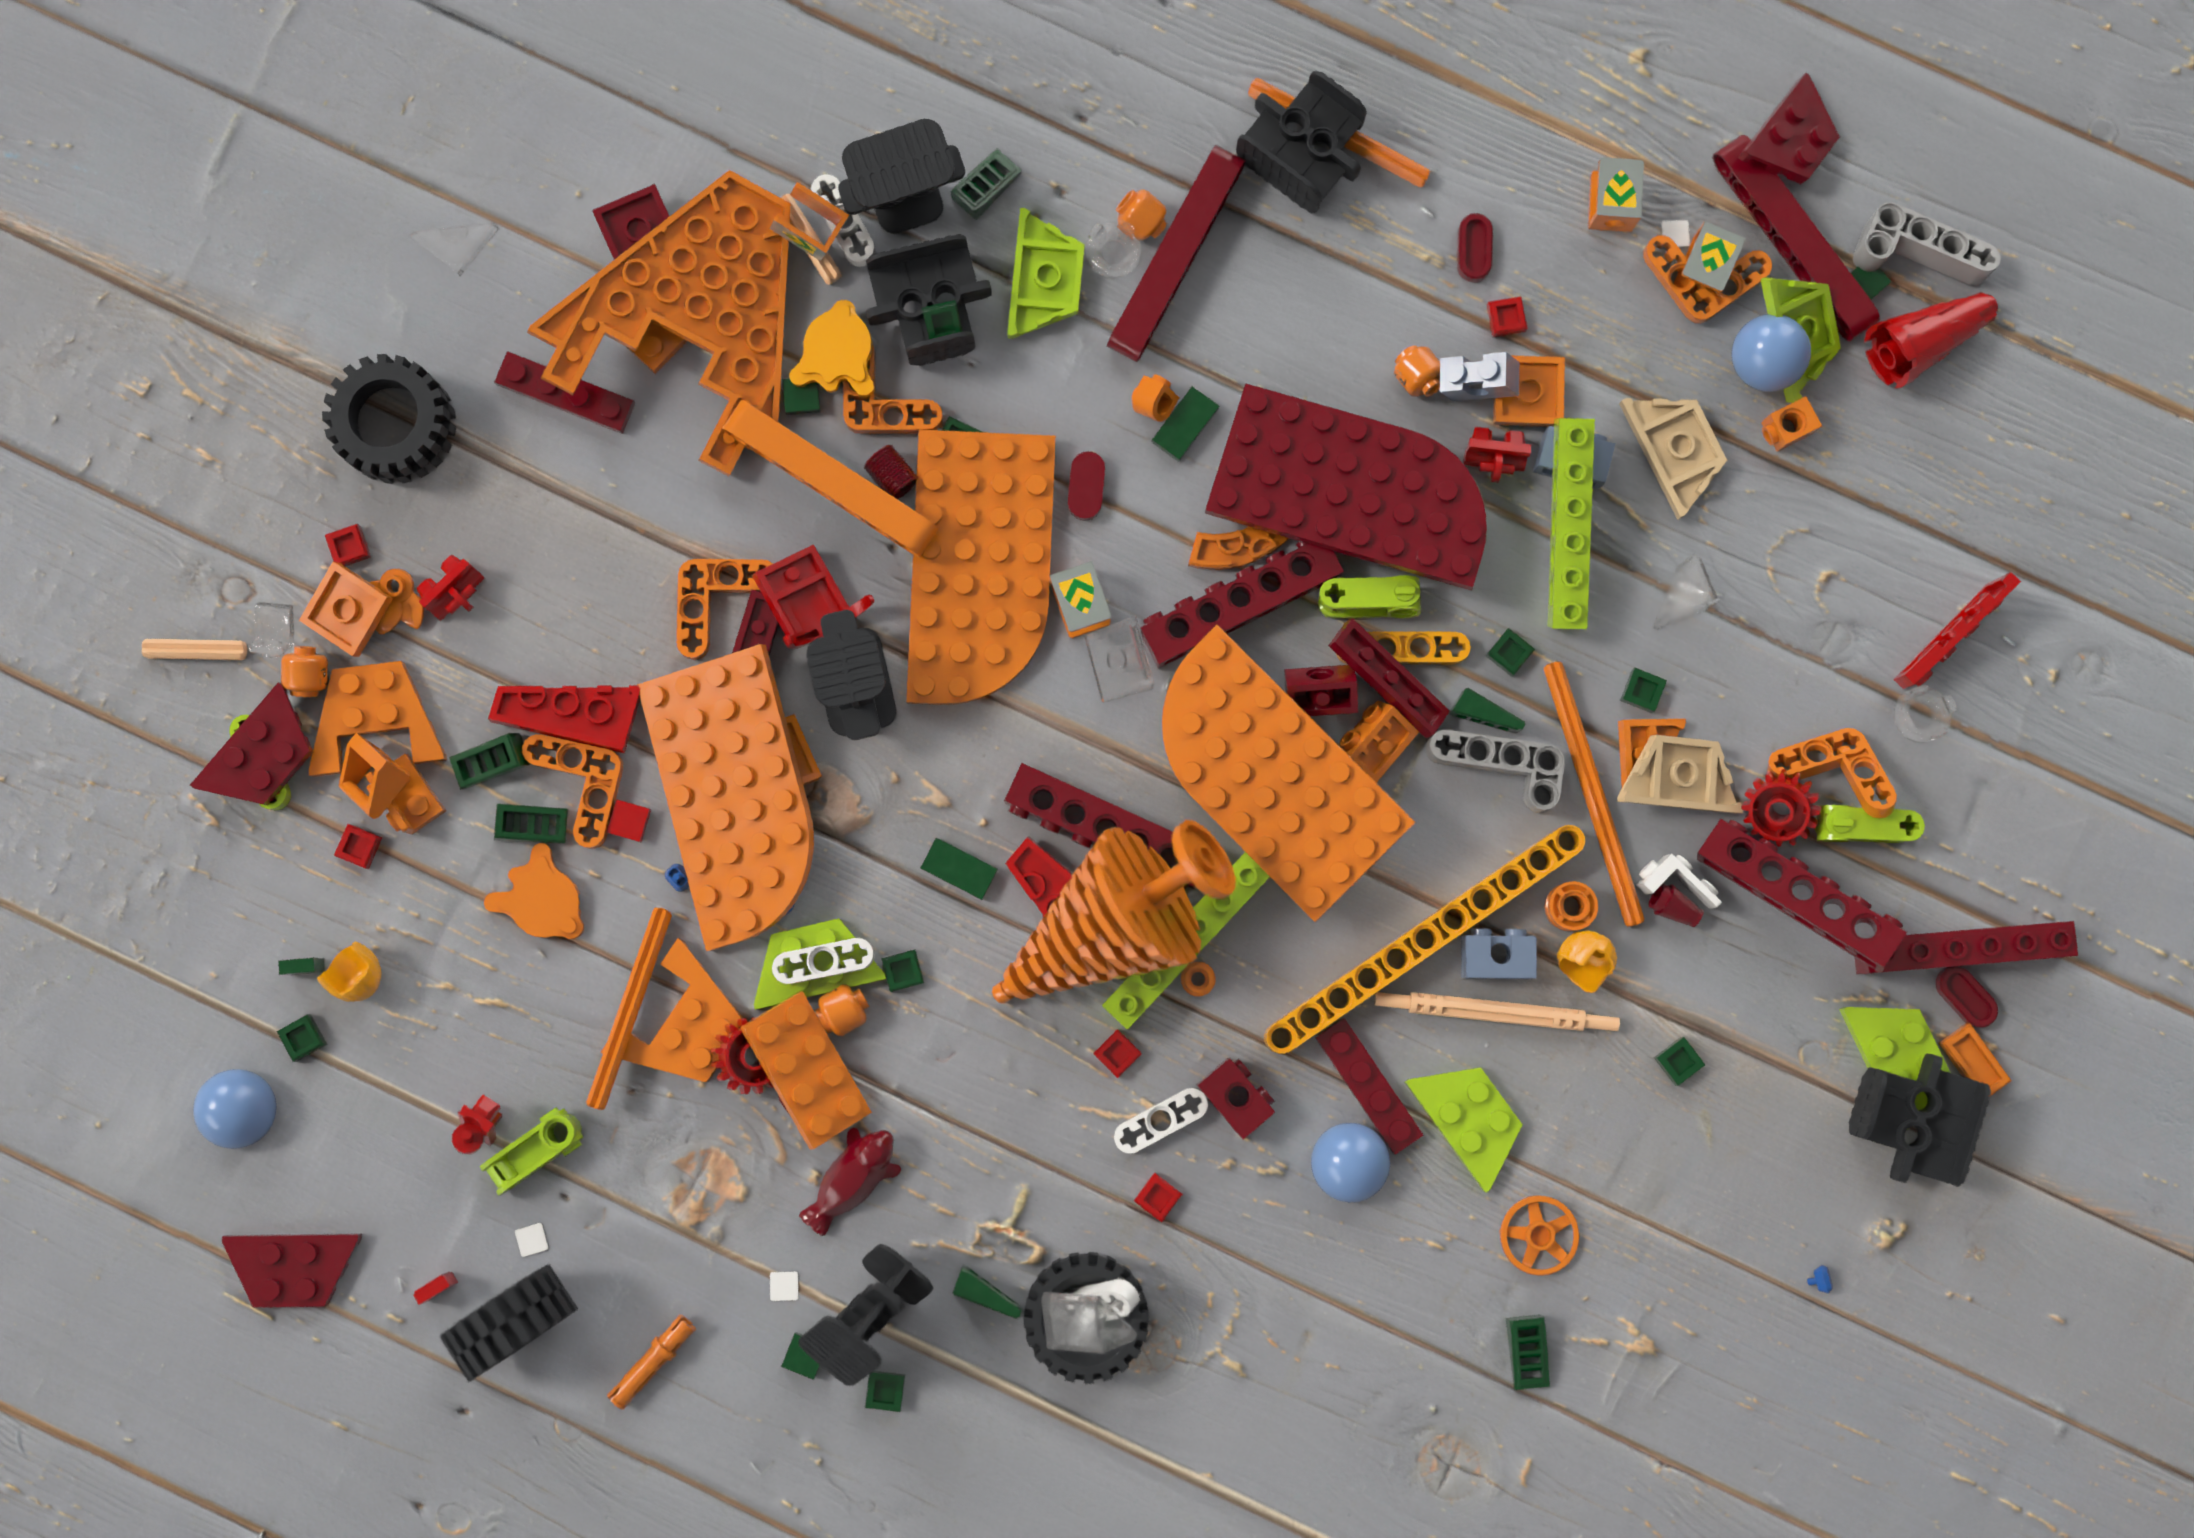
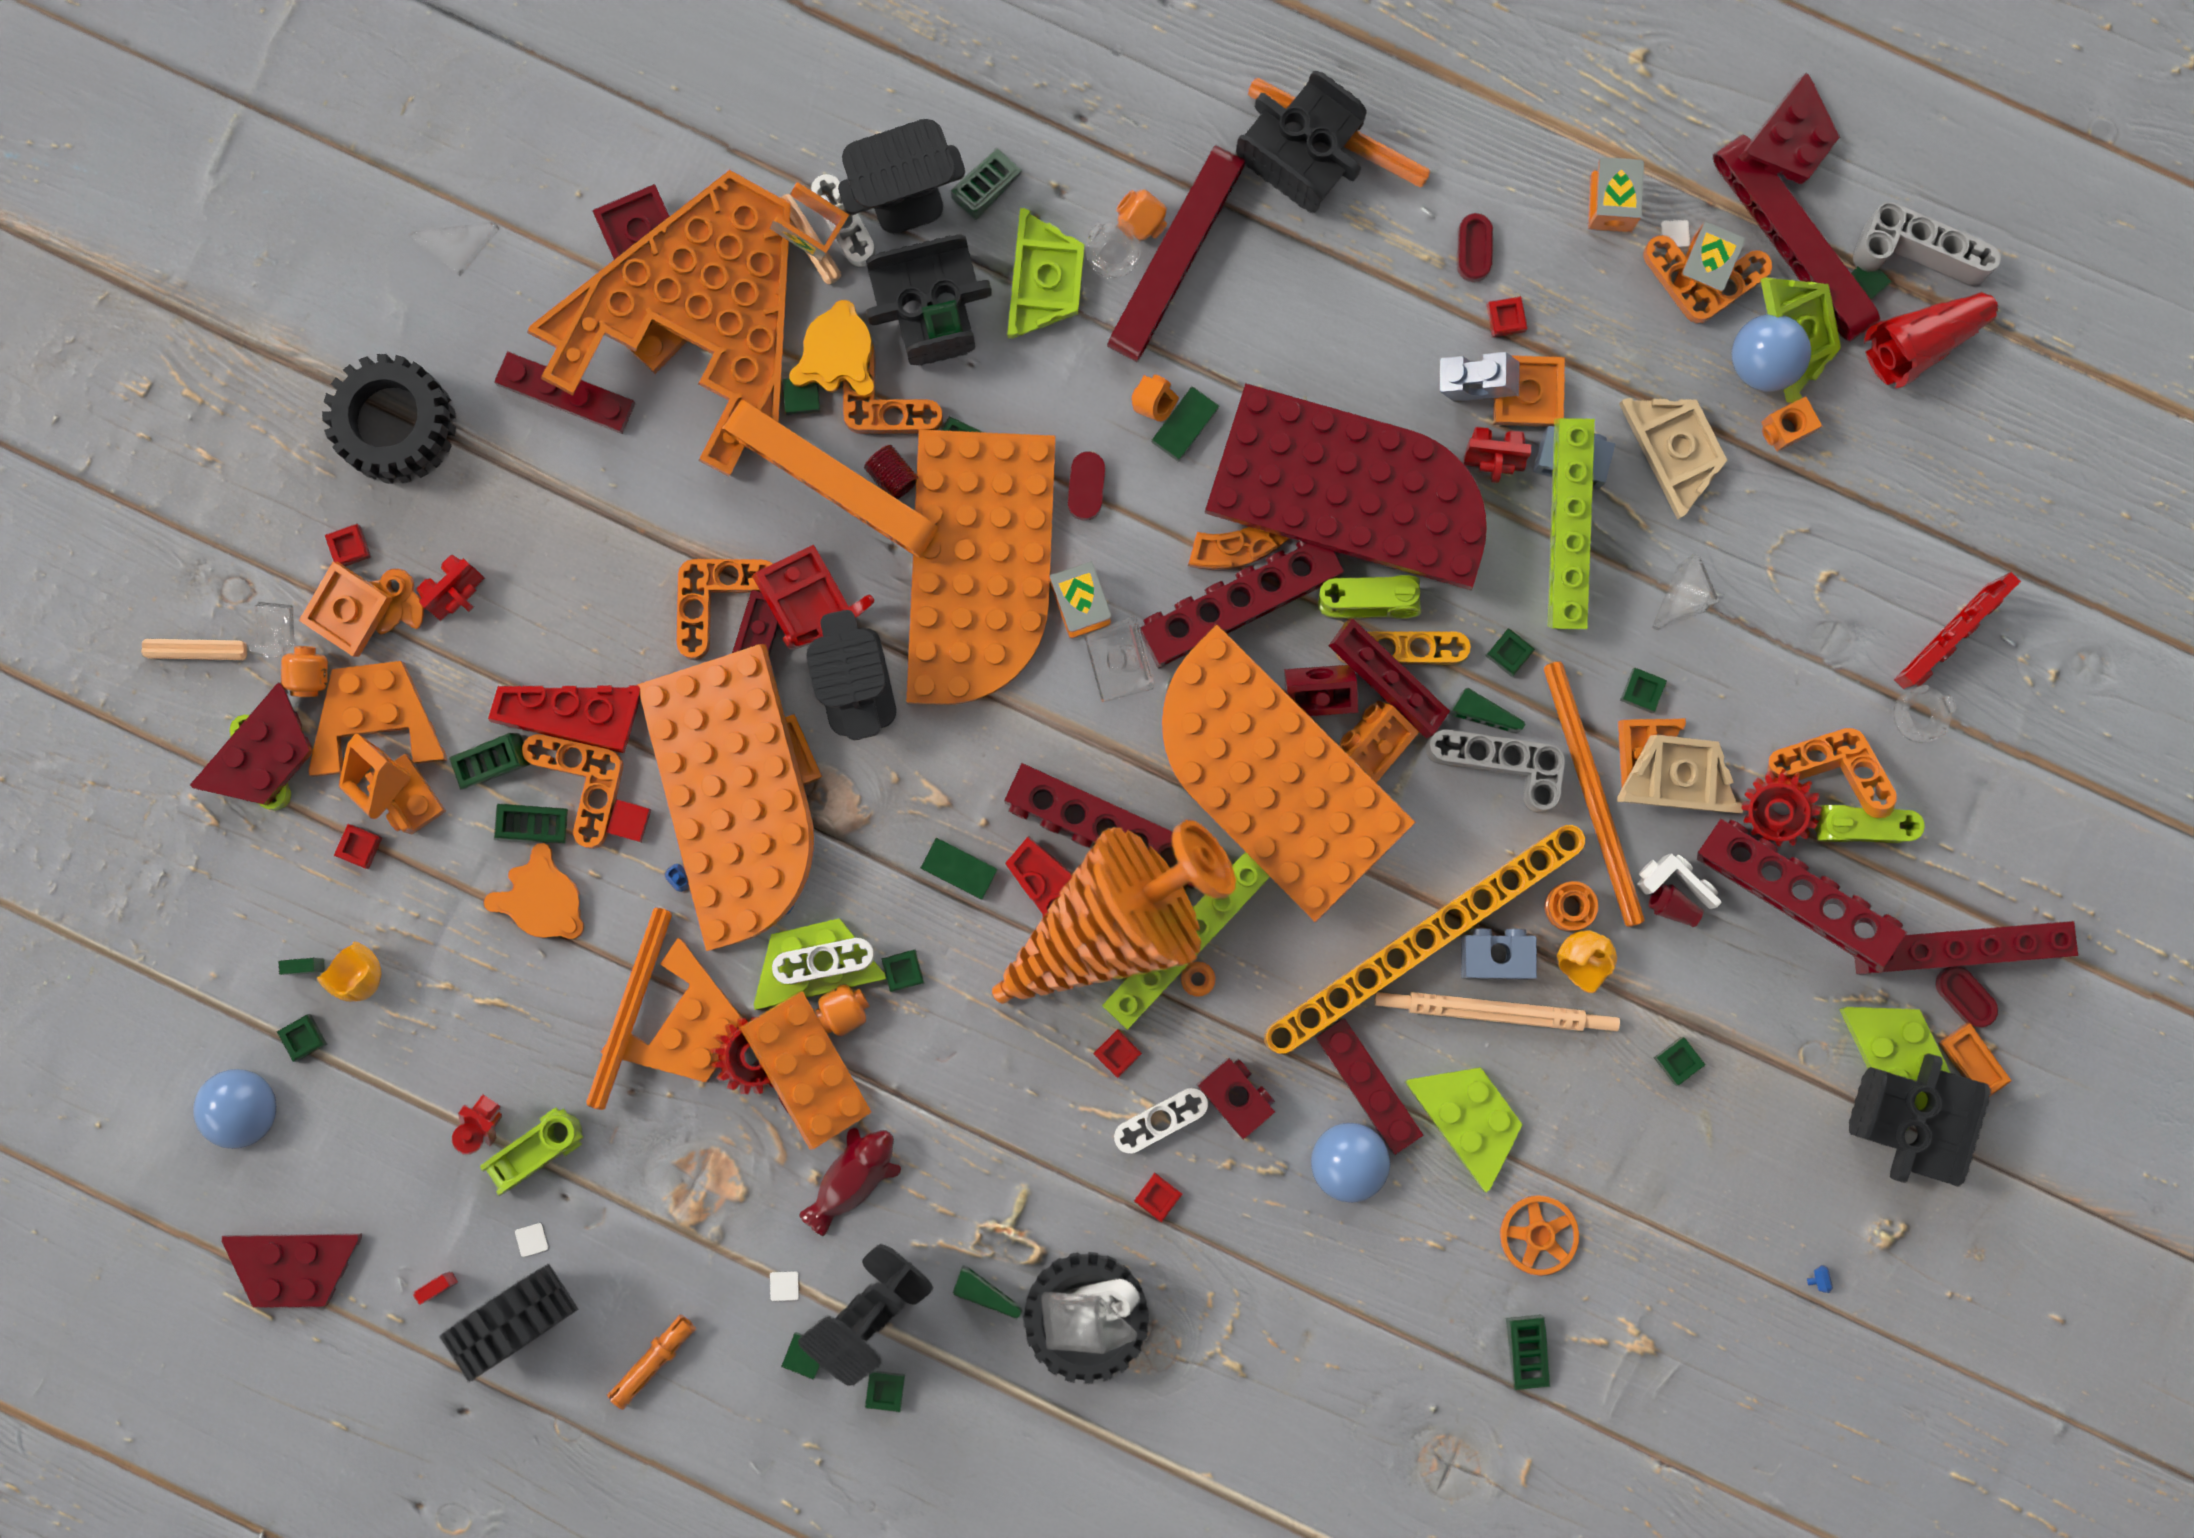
orange head [1394,345,1440,397] -> none

